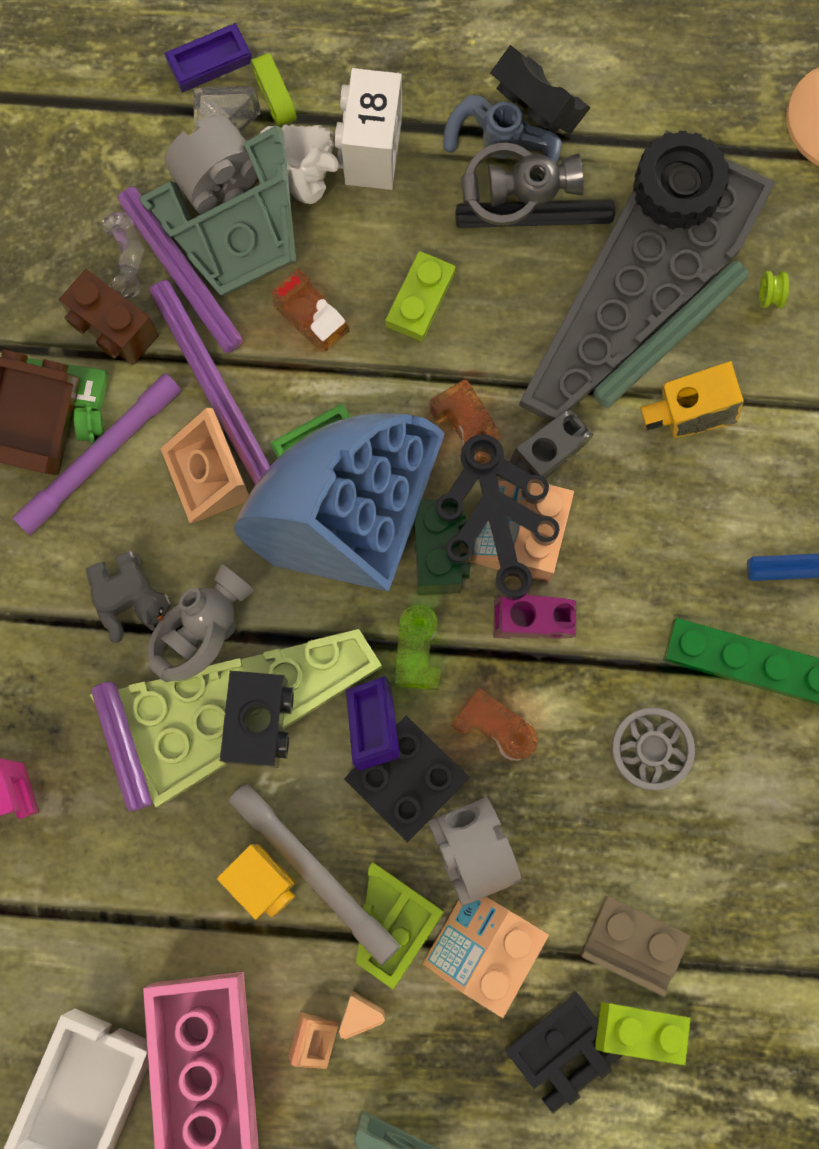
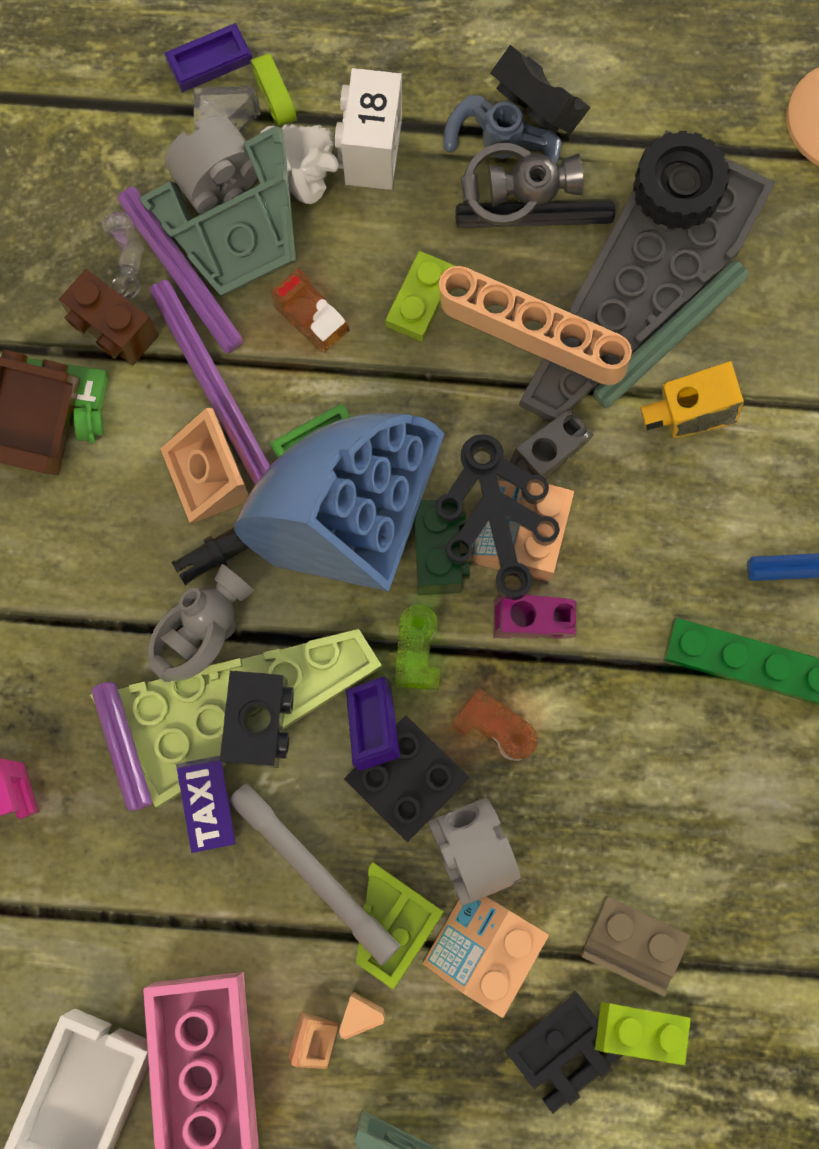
medium lavender piece [12,373,182,536] -> none
dark grey animal [86,551,171,643] -> none
yellow piece [217,844,298,920] -> none
clear orange leg [429,379,500,463] -> none
light grey wheel [611,708,695,791] -> none
lime bush [759,271,789,308] -> none
none -> black pin [171,527,249,586]
none -> dark purple tile [176,756,235,853]
none -> light nougat beam [439,266,632,385]

